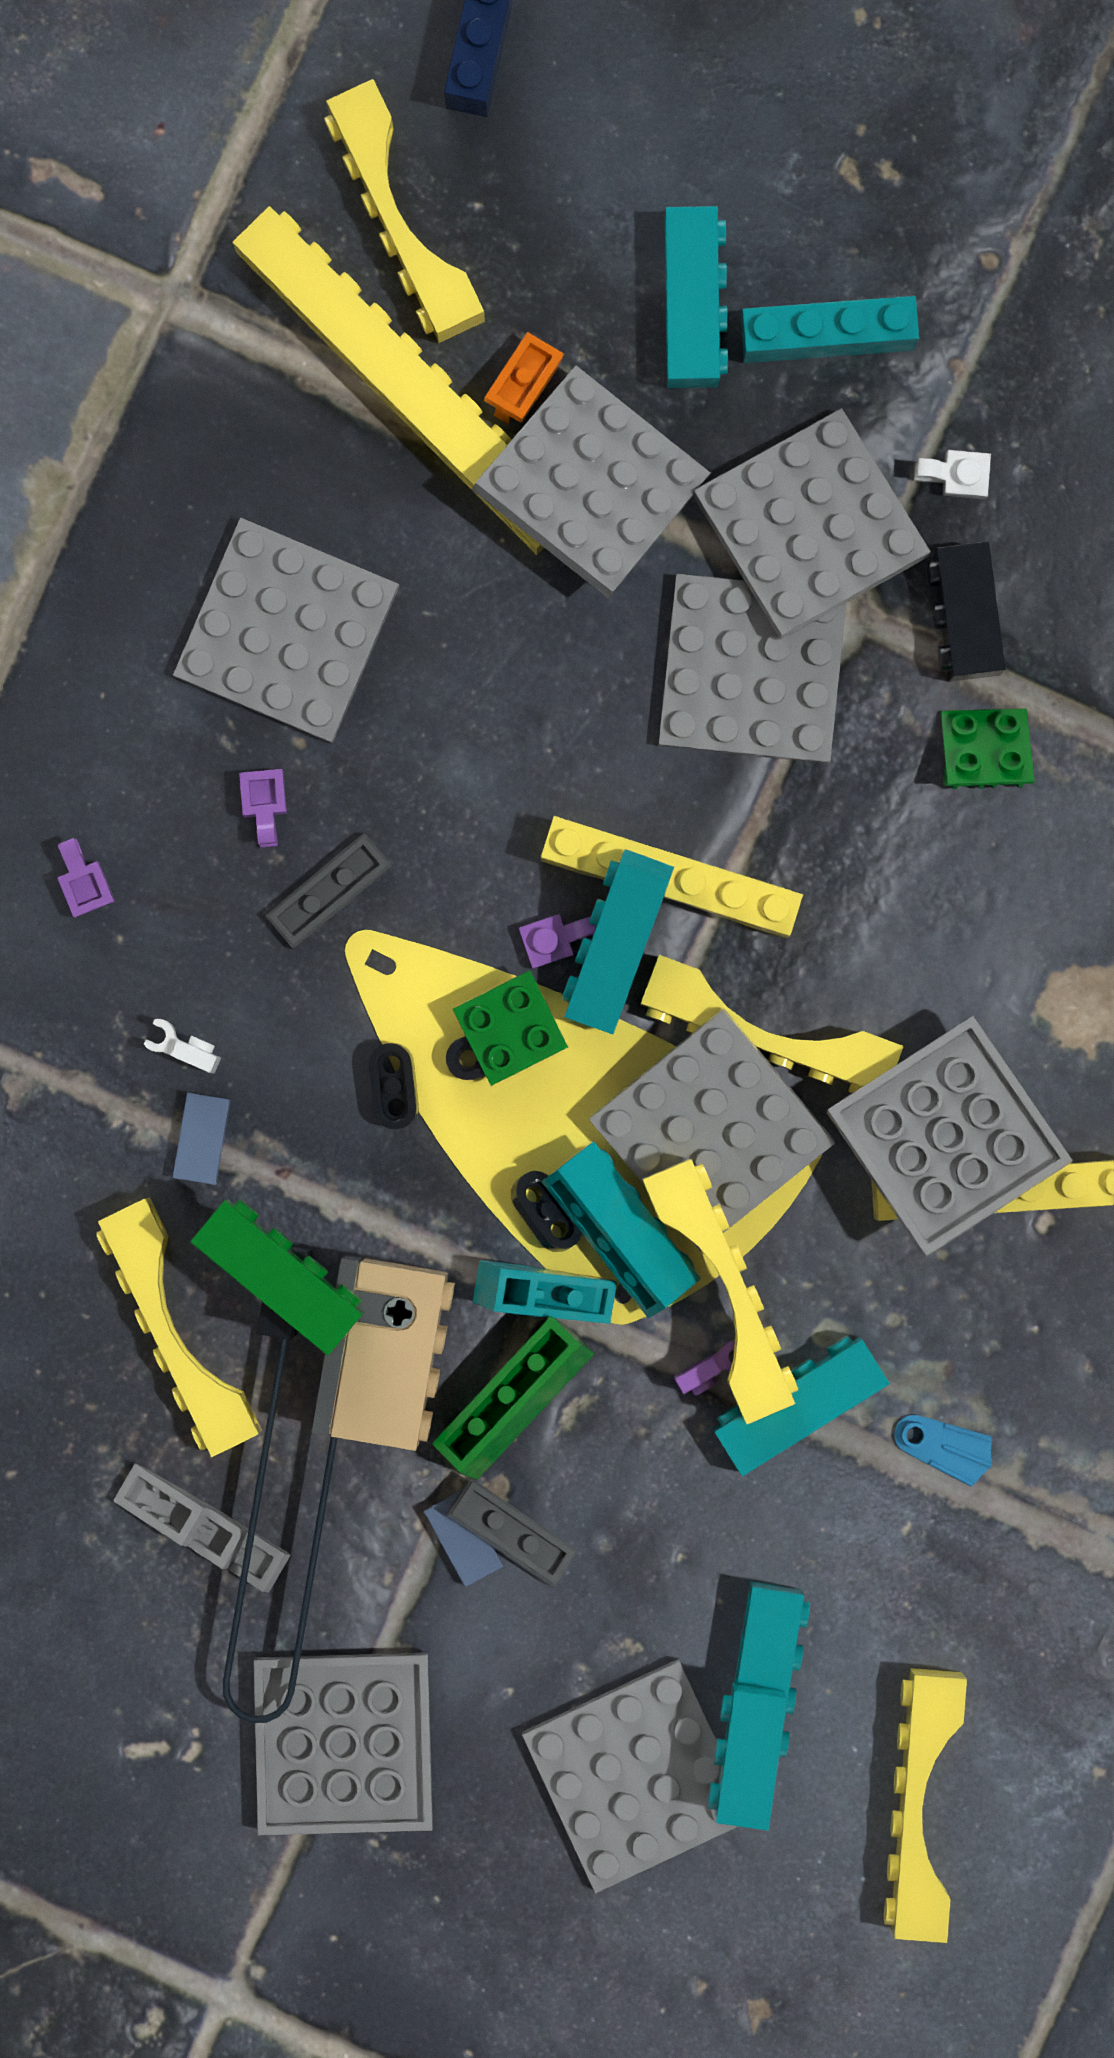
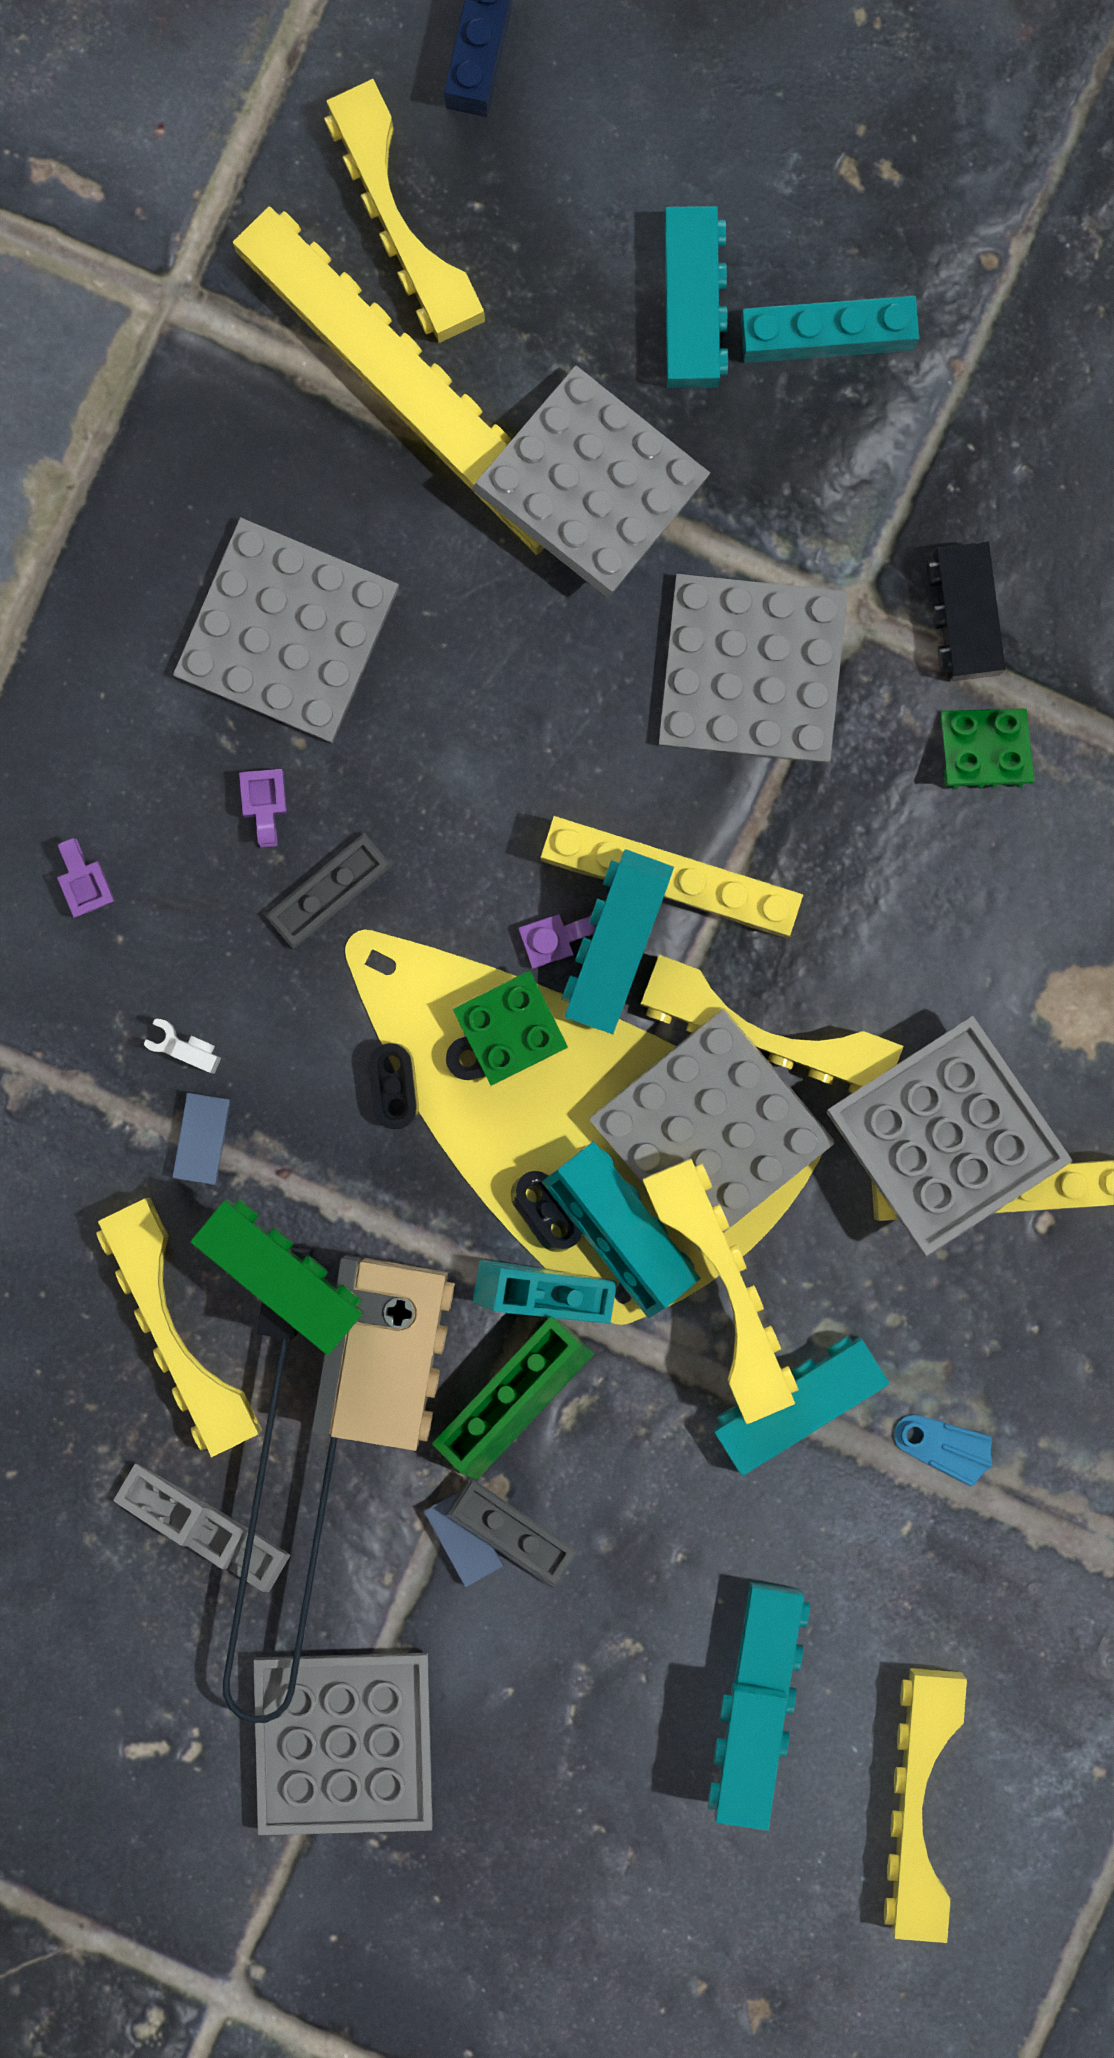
orange plate [484,332,564,425] -> none
light grey plate [522,1659,738,1894] -> none
medium lavender plate [674,1339,735,1396] -> none
light grey plate [693,408,931,640] -> none
white plate [913,450,991,499] -> none

